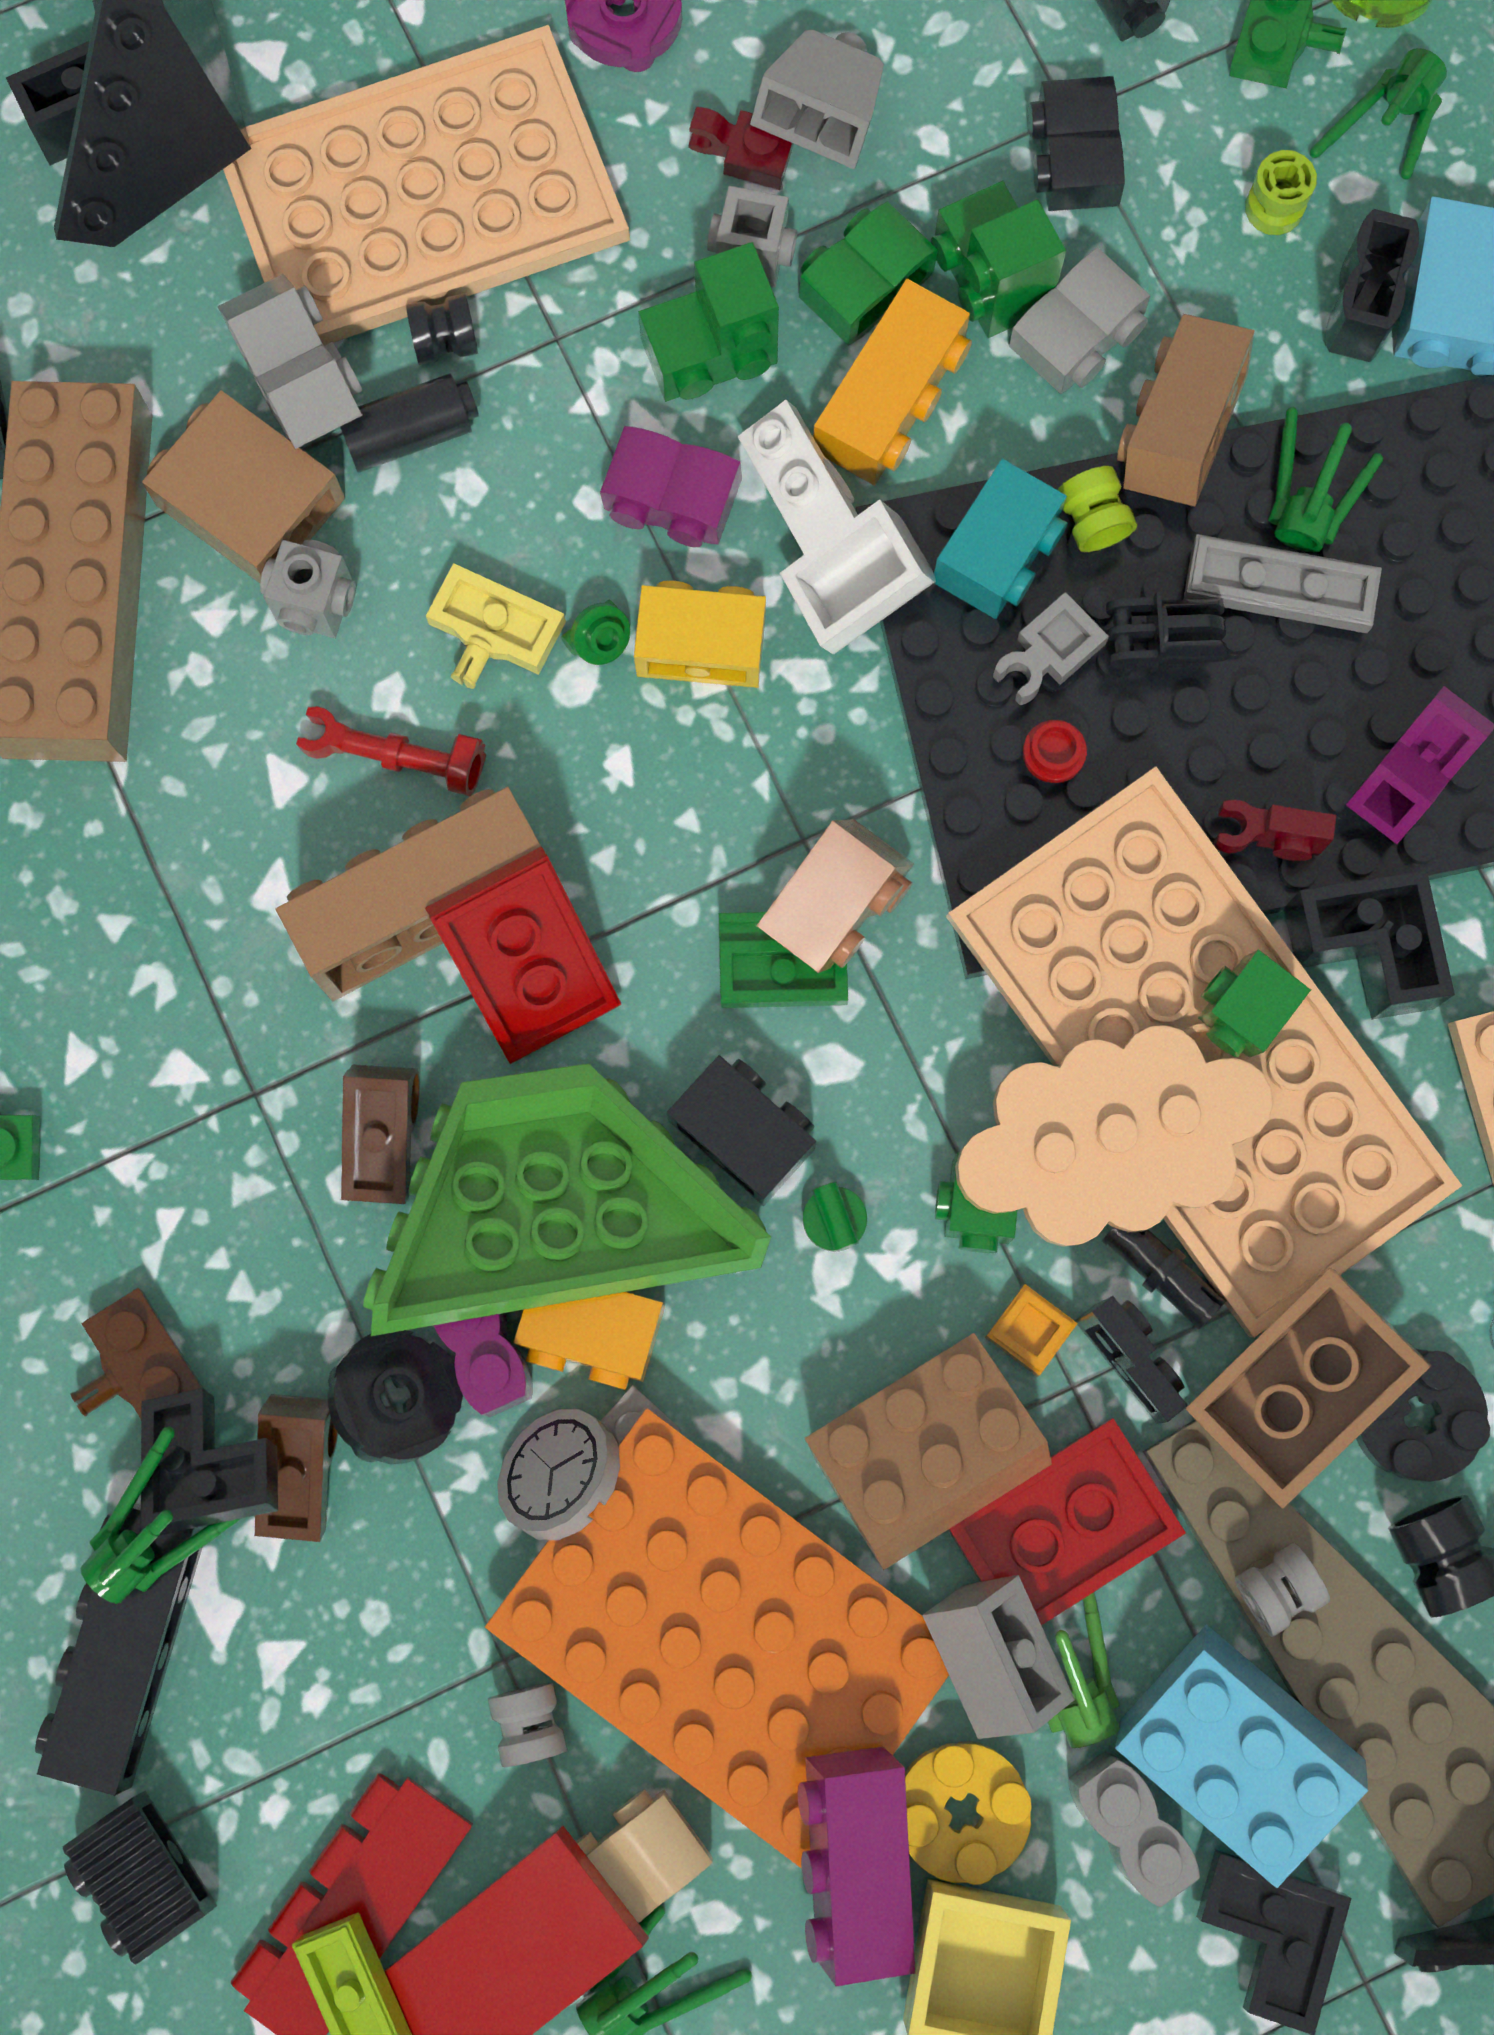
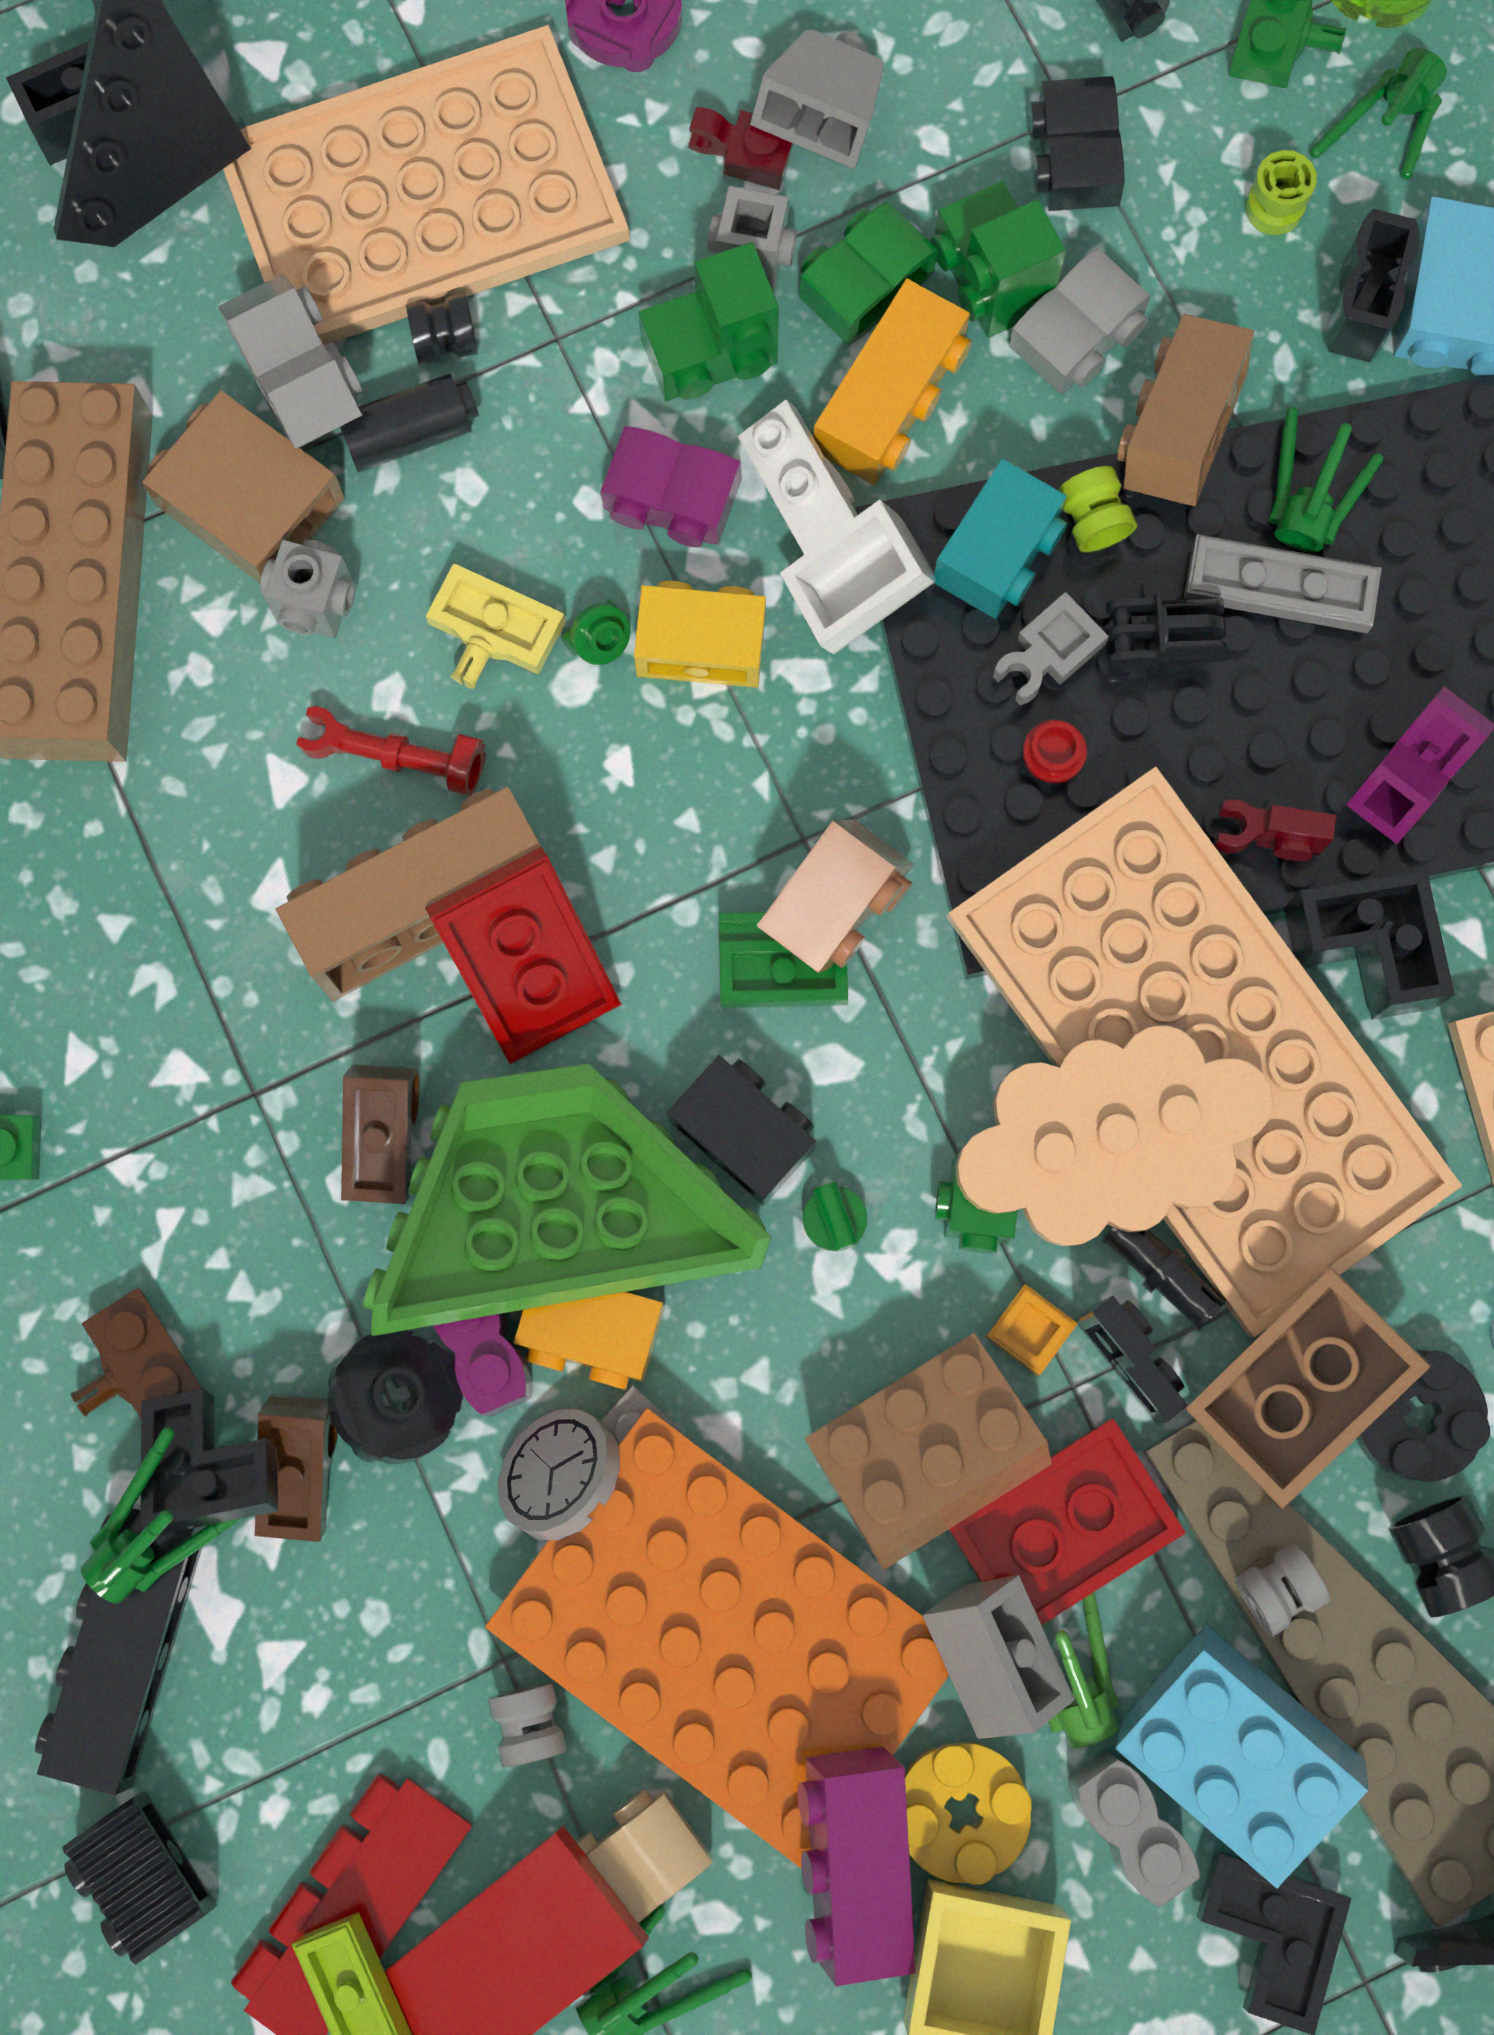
green brick [1198,949,1311,1057] -> none

